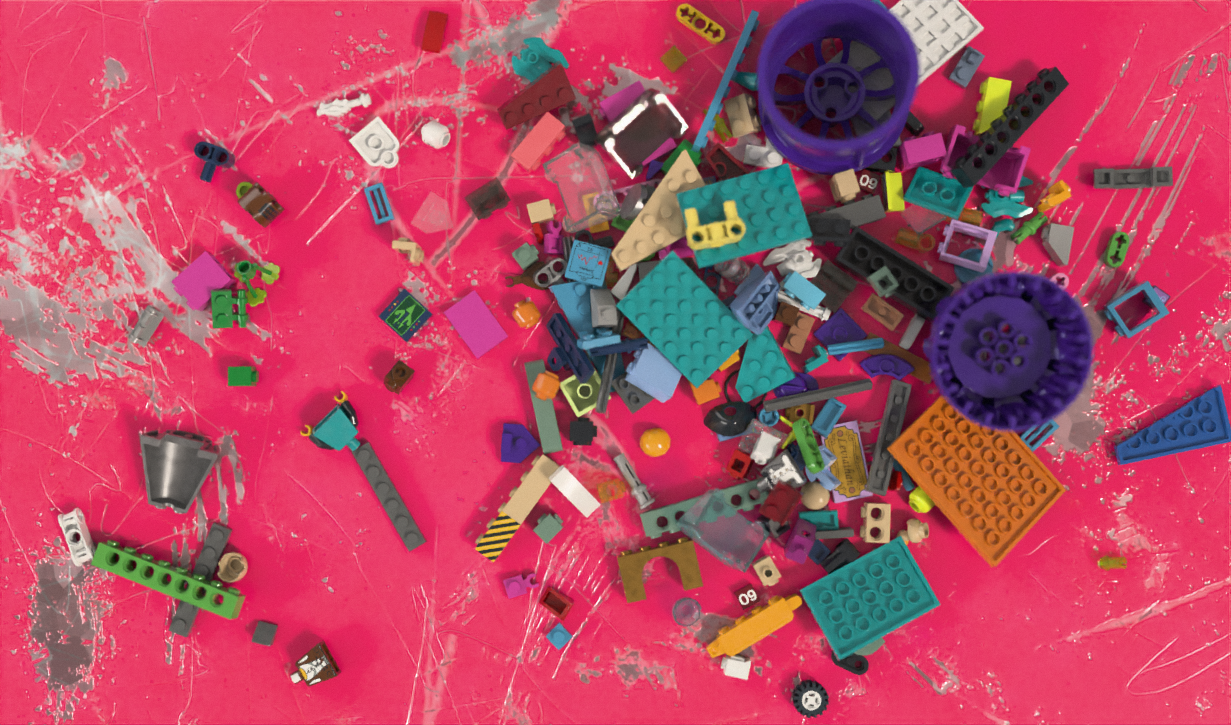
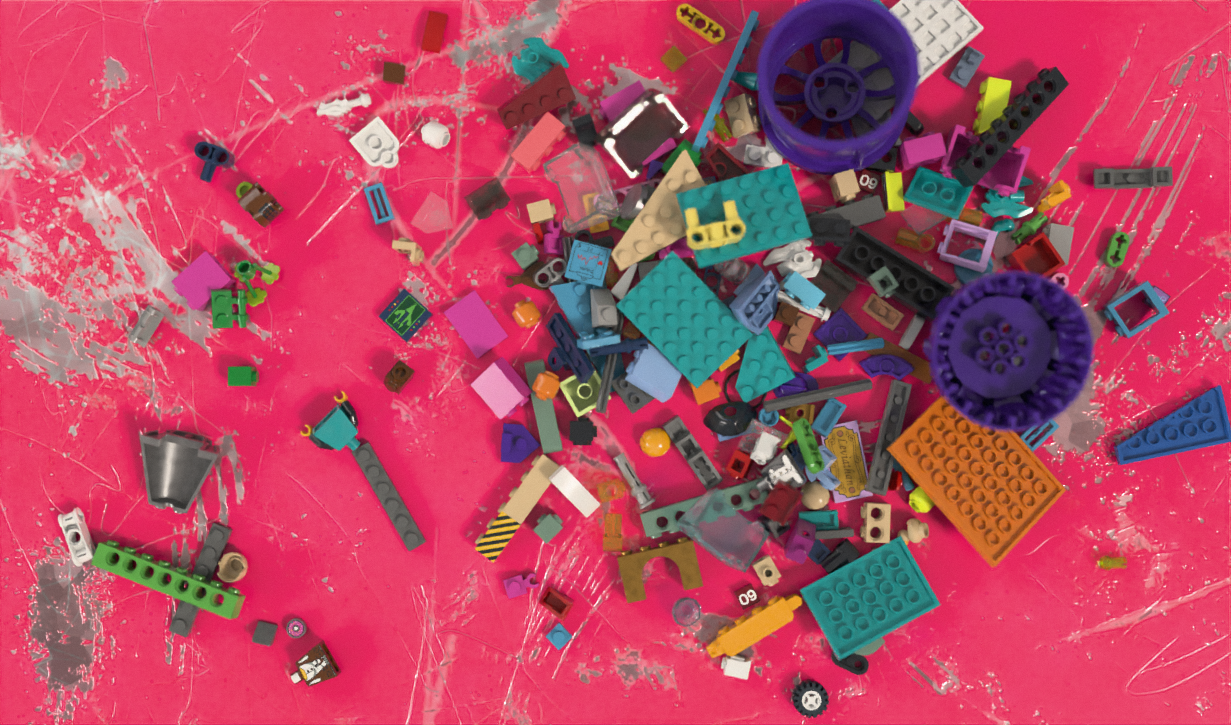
none -> tile [286,618,307,638]
none -> reddish brown slope [383,62,406,85]
none -> brick [470,357,533,420]
none -> clear yellow piece [603,513,623,552]
none -> dark grey slope [662,415,723,491]
none -> red piece [1005,232,1065,277]

